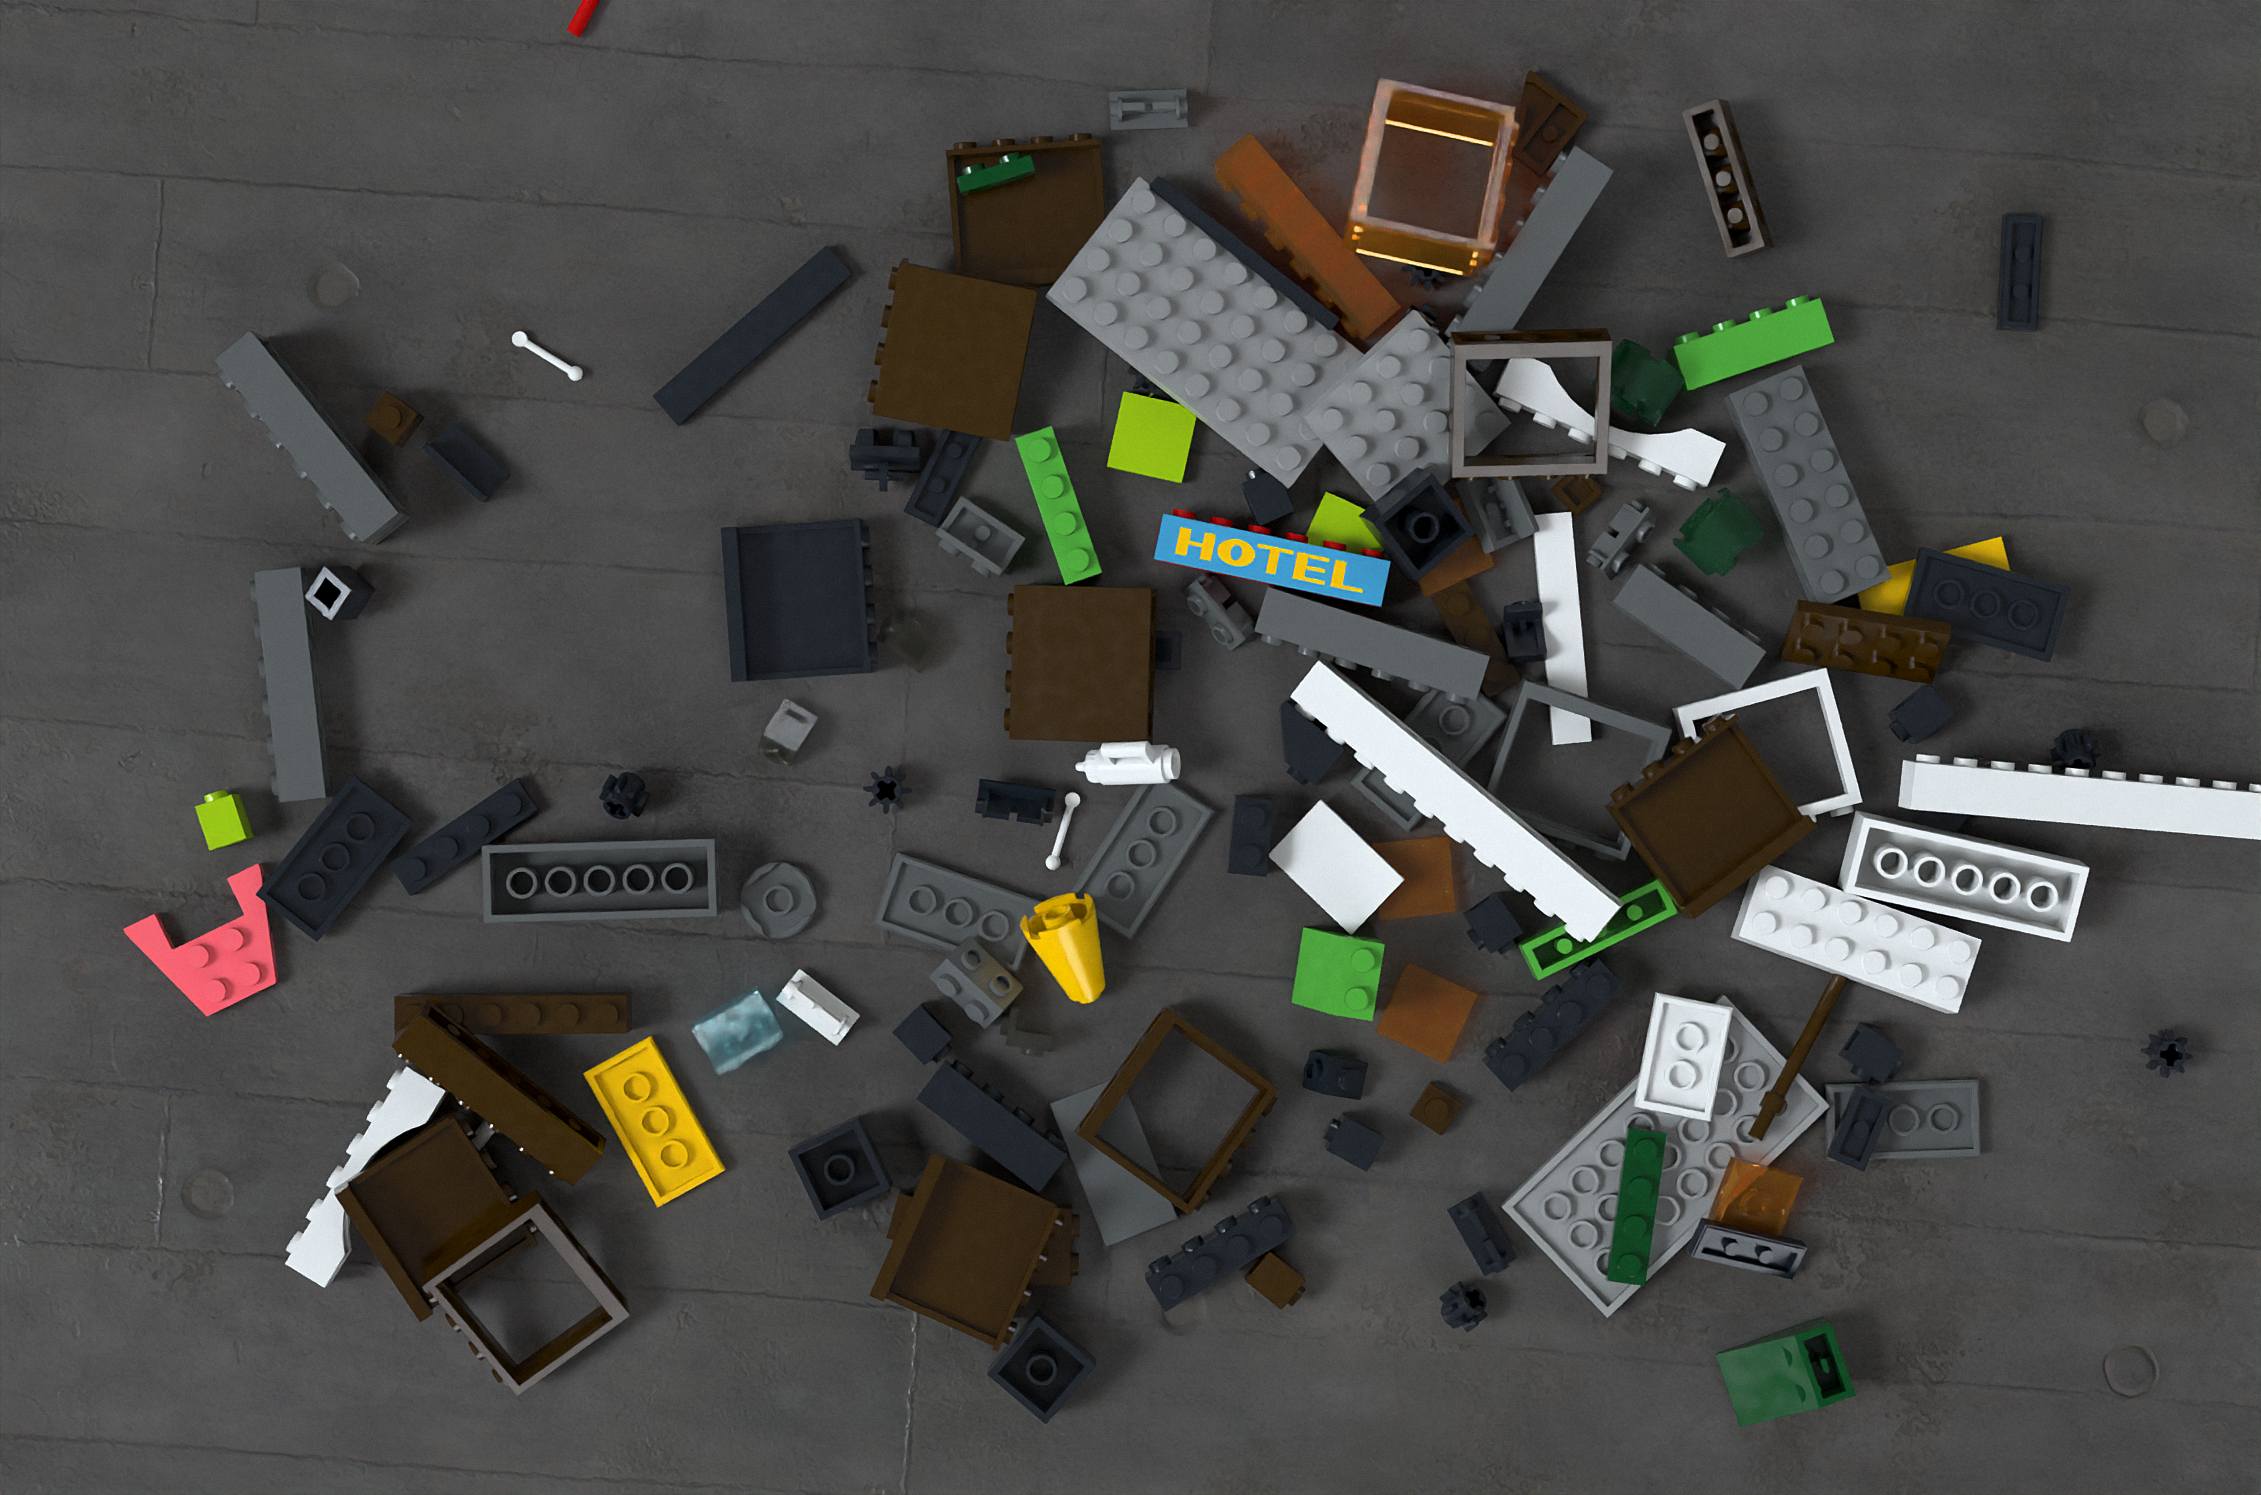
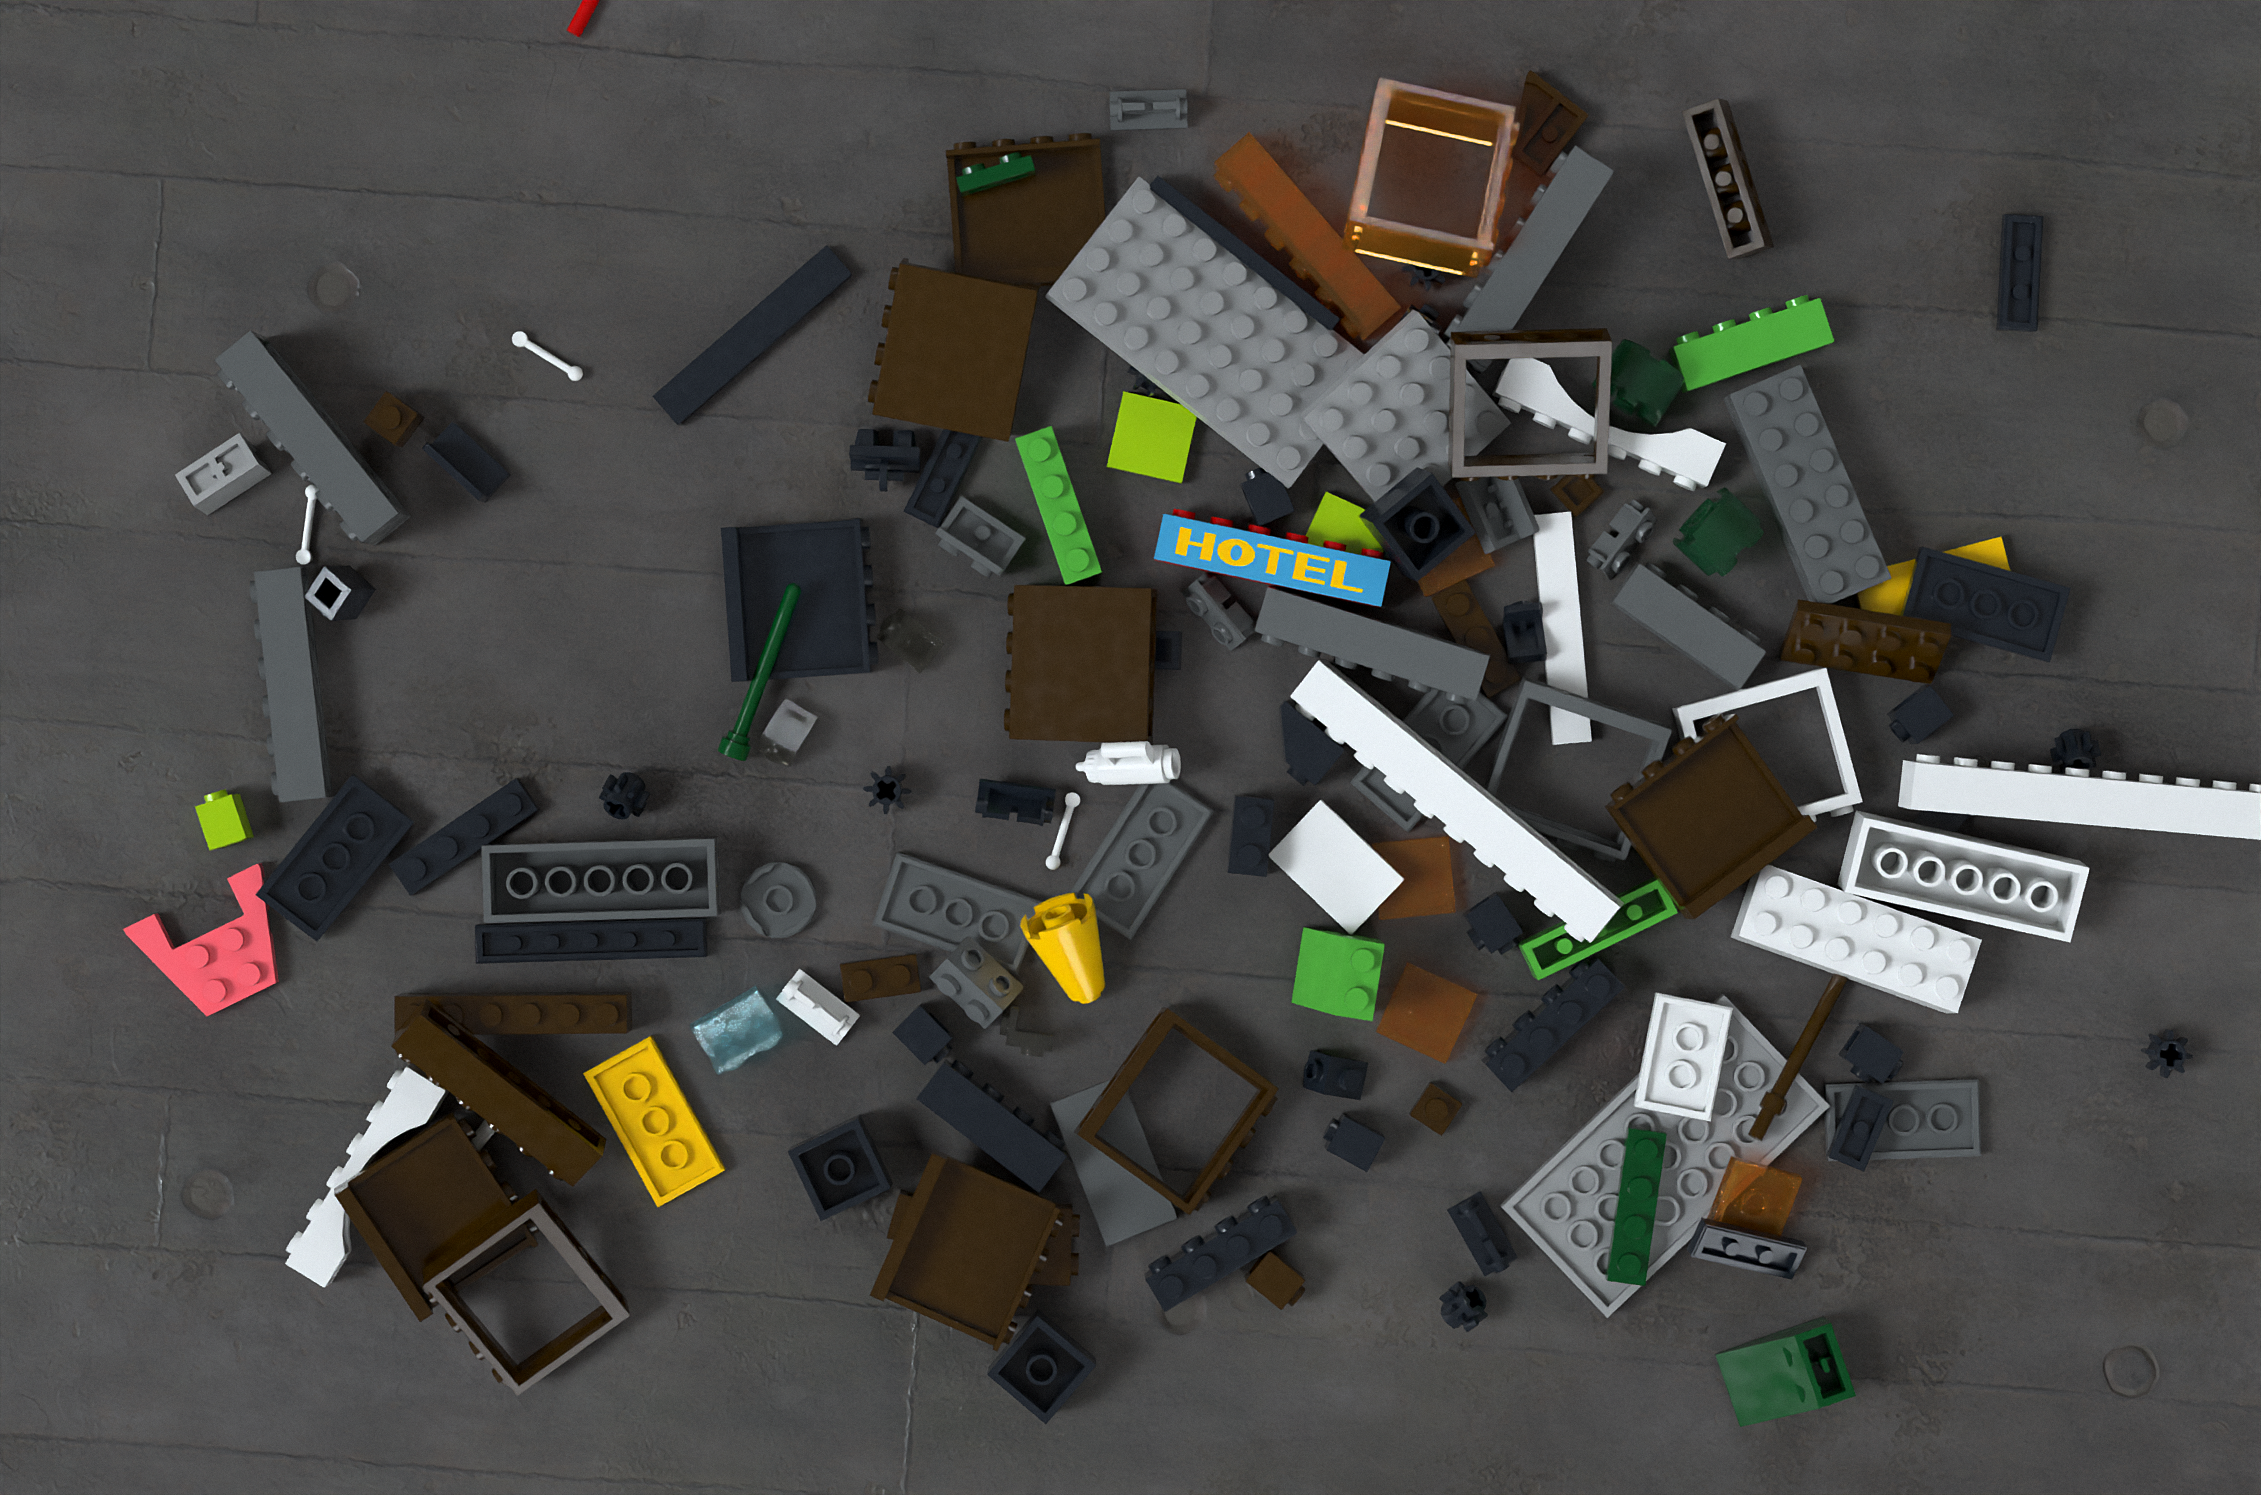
none -> light grey hinge [175,433,272,516]
none -> white hinge [296,484,319,564]
none -> black tile [475,918,708,964]
none -> dark green piece [717,583,801,761]
none -> dark brown plate [840,953,921,1002]

